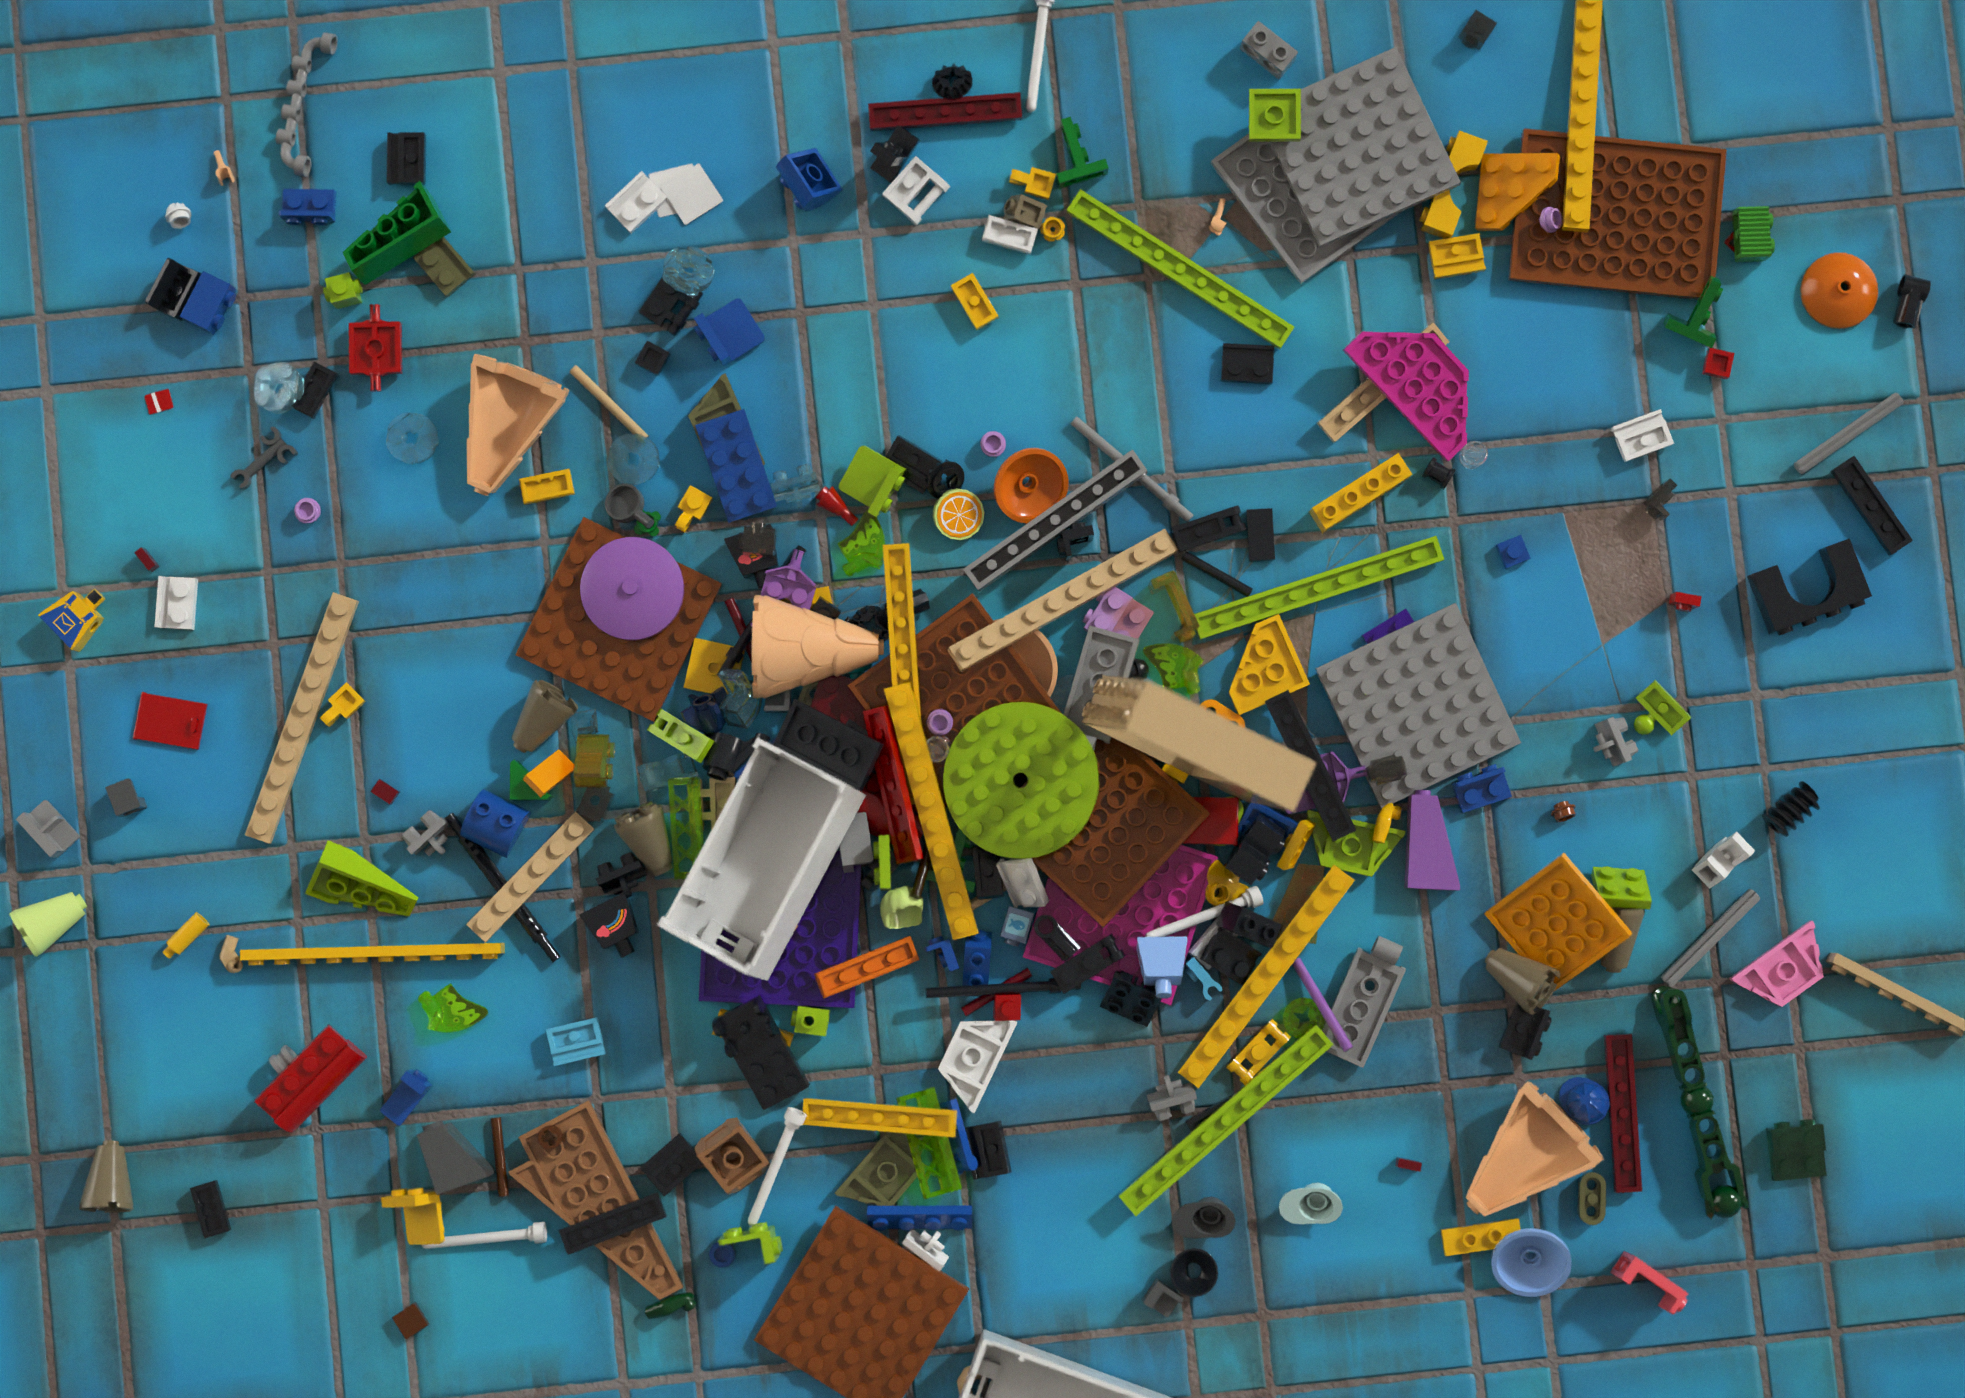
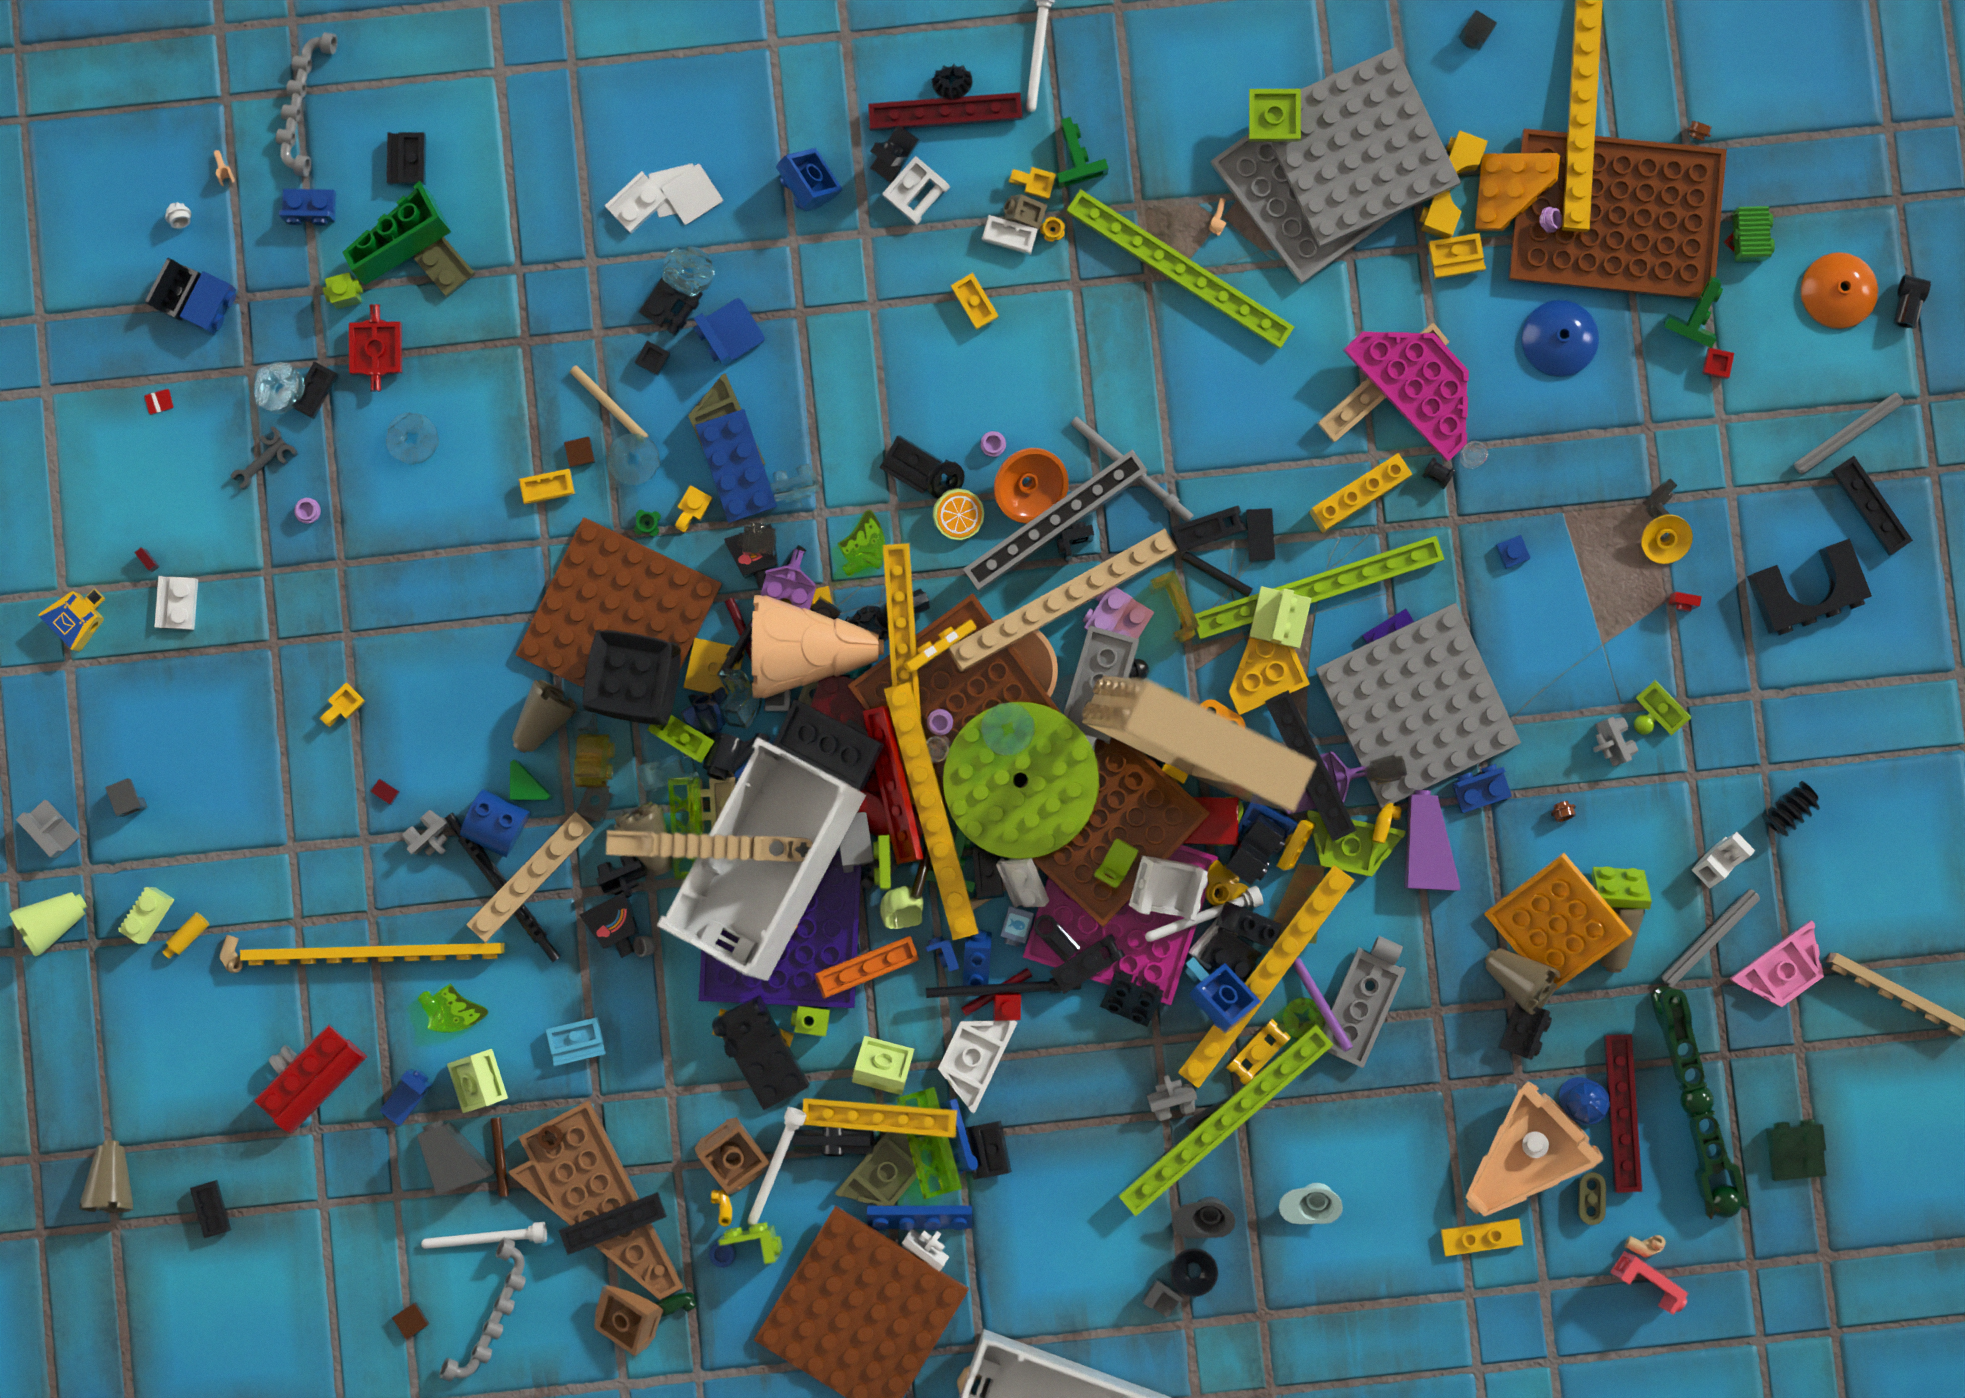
red container [133,692,208,750] -> none
tan plate [245,592,359,844] -> none
lime wedge [305,840,418,916] -> none
yellow bracket [381,1187,445,1245] -> none
light nougat cone [467,354,569,496] -> none
light orange tile [523,749,577,797] -> none
medium lavender dish [580,537,684,641] -> none
dark grey piece [605,483,654,528] -> none
black plate [640,1133,702,1197] -> none
red cone [815,485,858,526] -> none
lime bracket [839,445,906,517] -> none
light blue torso [1136,937,1187,998] -> none
clear neon green arm [1143,643,1204,695] -> none
black plate [1221,343,1274,384] -> none
light grey brick [1240,21,1298,80] -> none
dark red piece [1395,1157,1422,1172] -> none
light blue dish [1491,1228,1572,1297] -> none
white plate [1611,409,1674,463] -> none
none -> yellowish green brick [118,887,174,944]
none -> light grey bar [439,1237,526,1382]
none -> yellowish green bracket [447,1049,508,1113]
none -> reddish brown tile [564,436,595,468]
none -> black piece [582,630,681,726]
none -> medium nougat slope [594,1285,664,1356]
none -> tan piece [606,830,813,862]
none -> light grey hinge [633,936,656,957]
none -> yellow arm [711,1189,732,1226]
none -> black piece [793,1127,875,1157]
none -> yellowish green bracket [852,1036,914,1095]
none -> yellow plate [903,620,976,672]
none -> clear light blue plate [981,703,1035,755]
none -> lime bracket [1094,838,1138,888]
none -> white panel [1129,856,1208,921]
none -> blue brick [1189,963,1261,1034]
none -> yellowish green bracket [1249,586,1312,649]
none -> blue dish [1522,300,1599,377]
none -> white plate [1522,1132,1549,1158]
none -> tan arm [1624,1235,1666,1257]
none -> yellow dish [1641,515,1693,564]
none -> dark orange plate [1687,121,1712,141]

